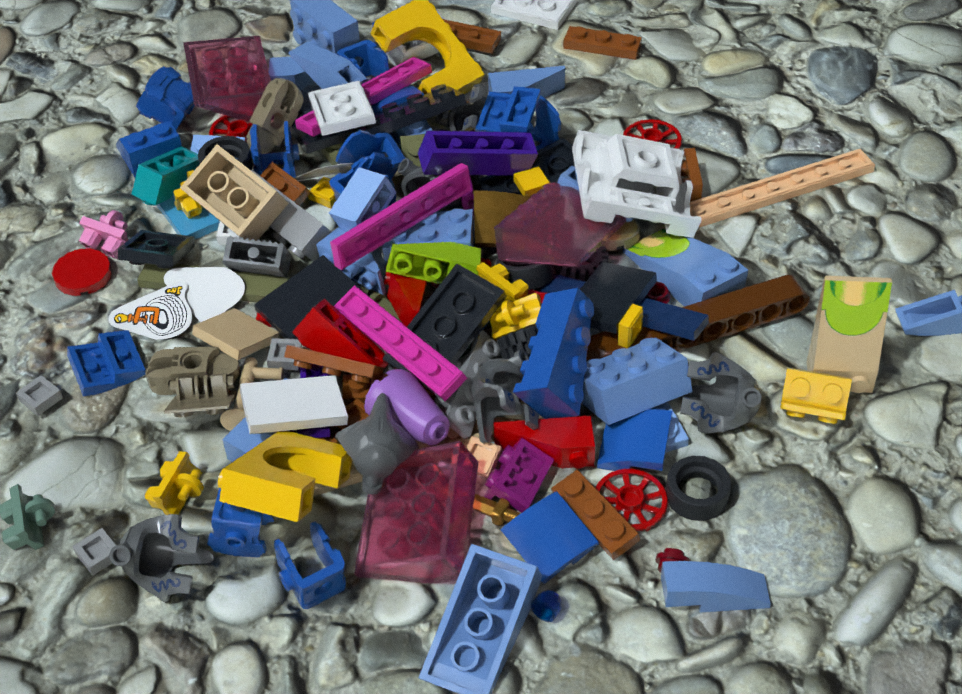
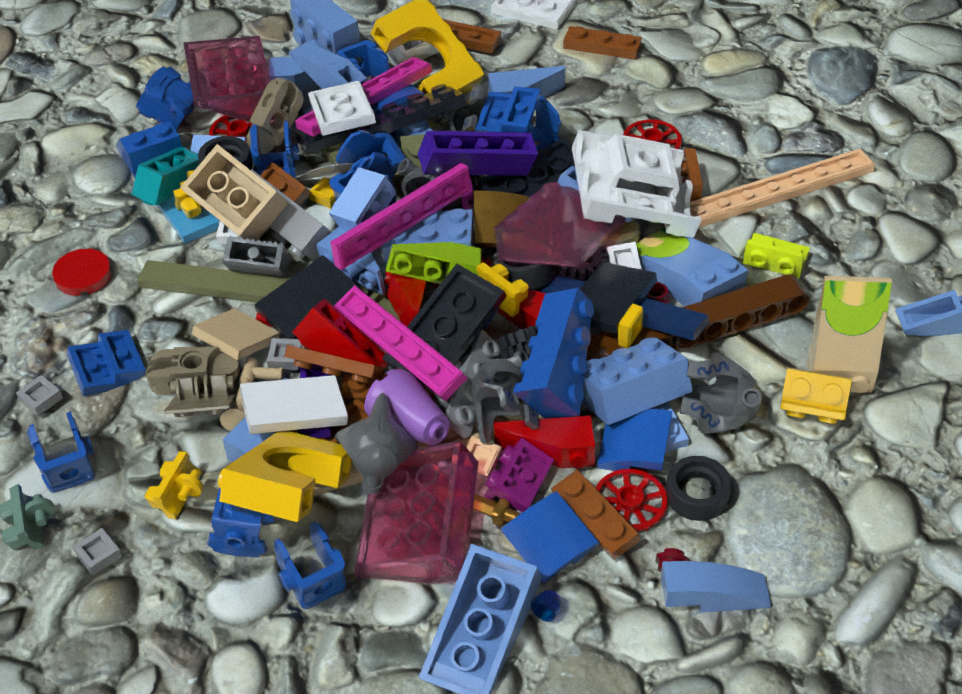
bright pink hips [79,210,129,259] -> none
sticker [108,282,192,340] -> none
dark grey piece [109,514,214,602] -> none
black plate [118,230,195,269] -> none
white sticker [164,267,245,322] -> none
yellow hips [489,293,542,341] -> none
yellow tile [514,166,550,197] -> none
none -> blue piece [27,411,95,493]
none -> white plate [606,242,642,270]
none -> neon yellow bracket [743,233,810,278]

